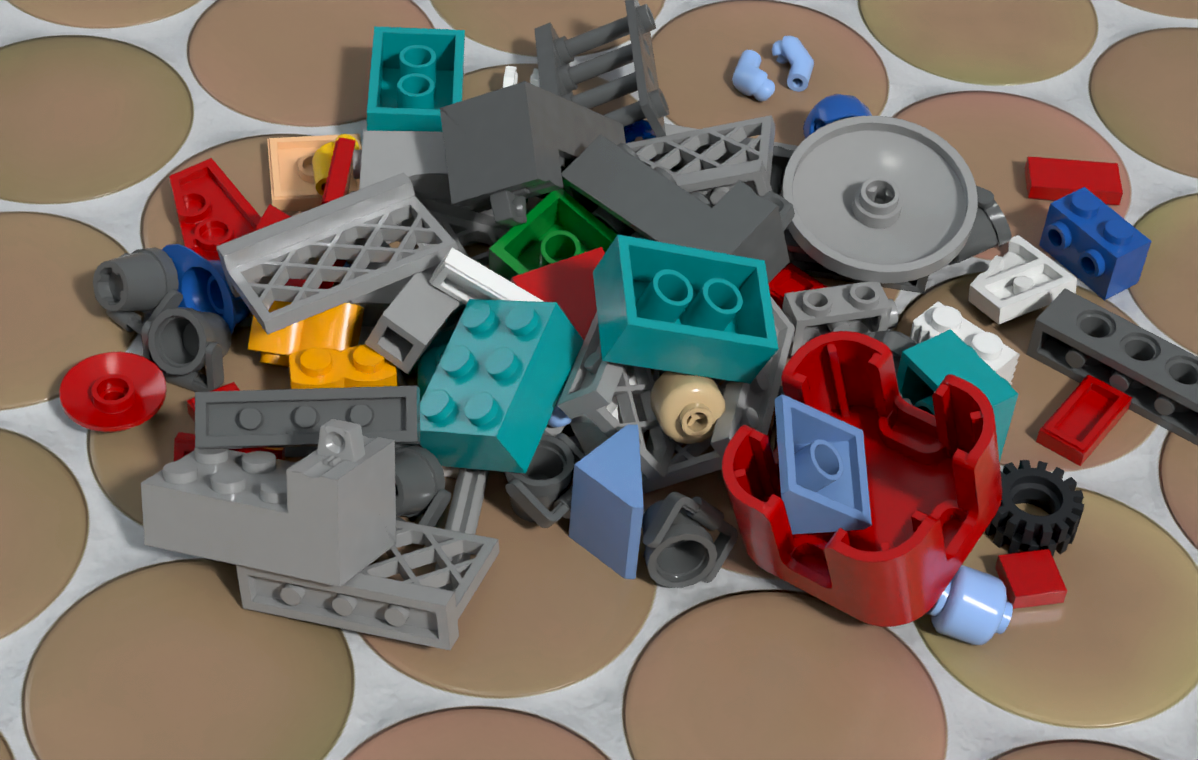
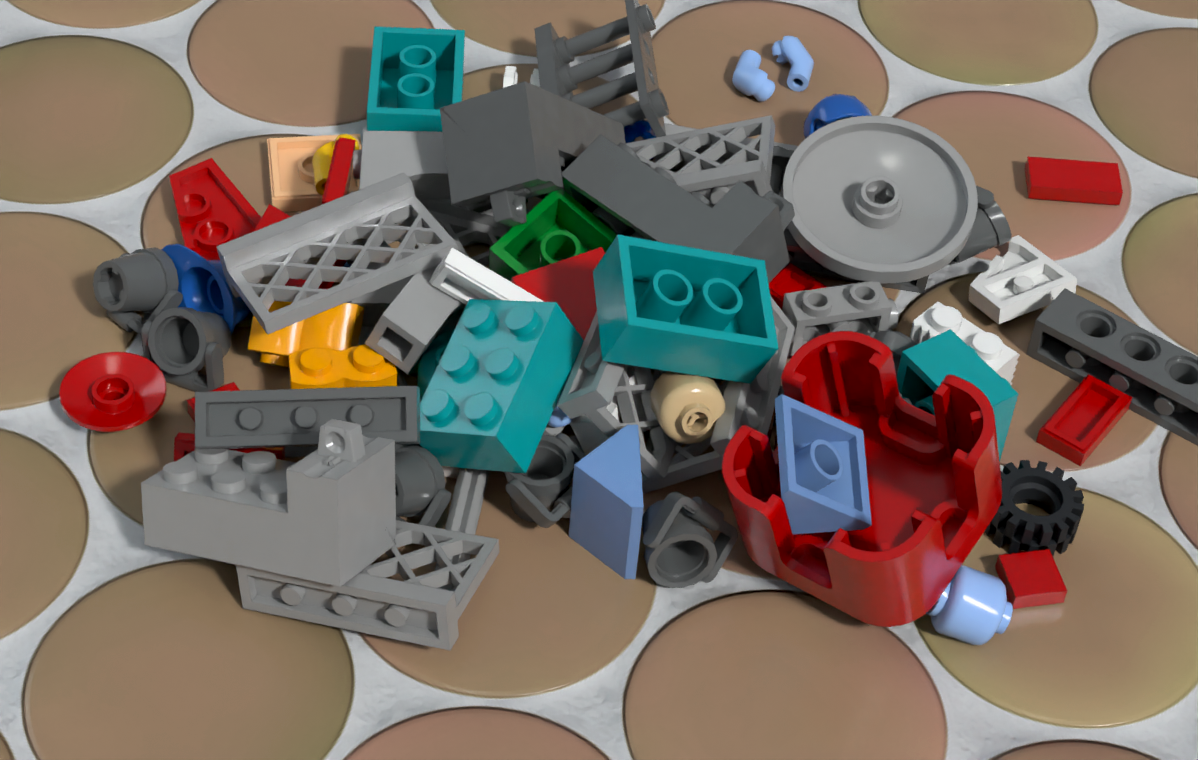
blue brick [1039,187,1151,300] -> none

